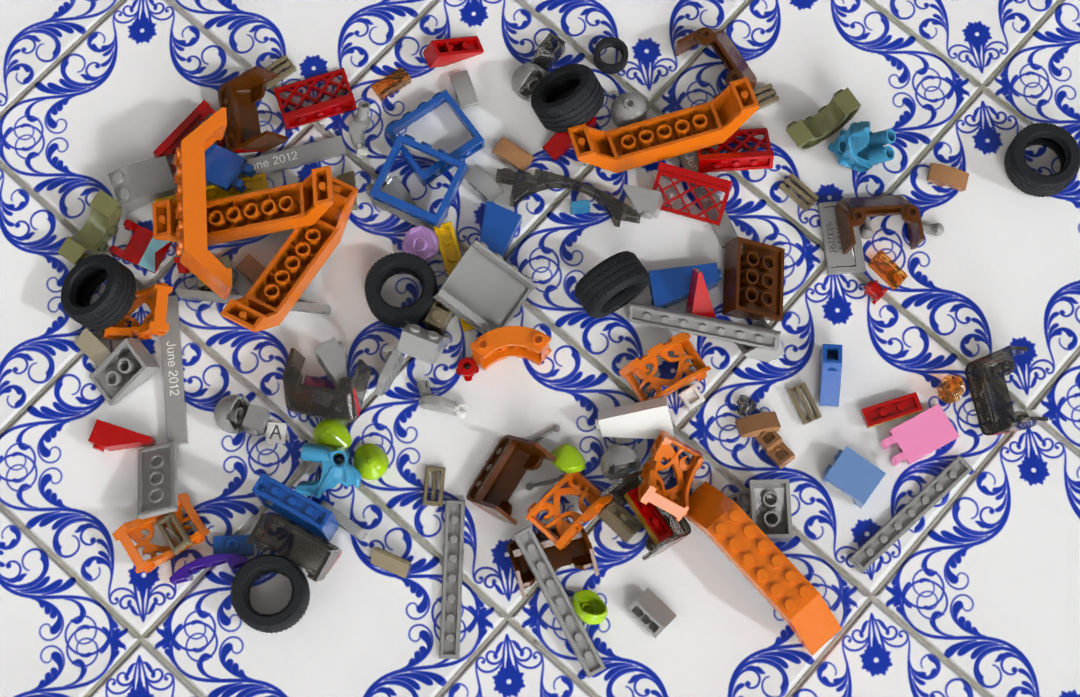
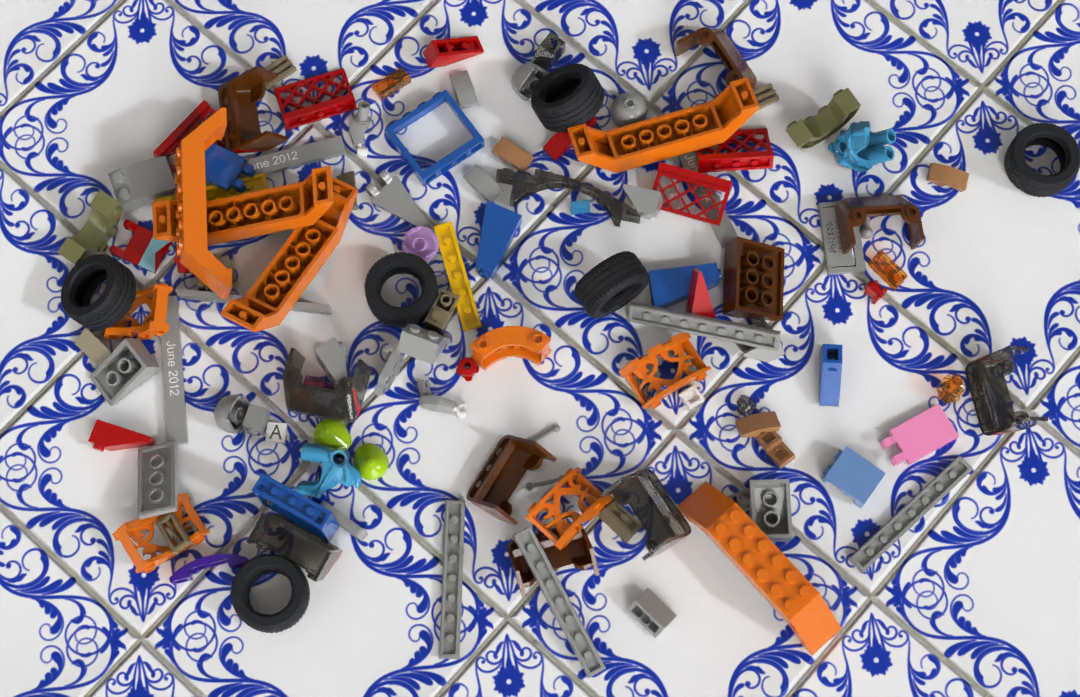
blue plate [213,535,254,556] -> none
medium nougat slope [235,254,265,284] -> none
blue window [370,134,468,228] -> none
dark tan slope [371,547,412,578] -> none
dark tan tile [422,466,446,507] -> none
light grey panel [433,240,537,334] -> none
lime hat [551,443,586,473] -> none
lime hat [572,590,608,625] -> none
black tyre [593,37,629,74] -> none
white slope [595,396,675,439] -> none
light grey cylinder [600,444,641,480] -> none
red plate [624,487,673,545] -> none
orange fence [638,430,704,522] -> none
dark tan tile [779,173,819,212] -> none
dark tan tile [787,382,822,425] -> none
red plate [861,392,923,429] -> none
light grey piece [922,223,944,236] -> none

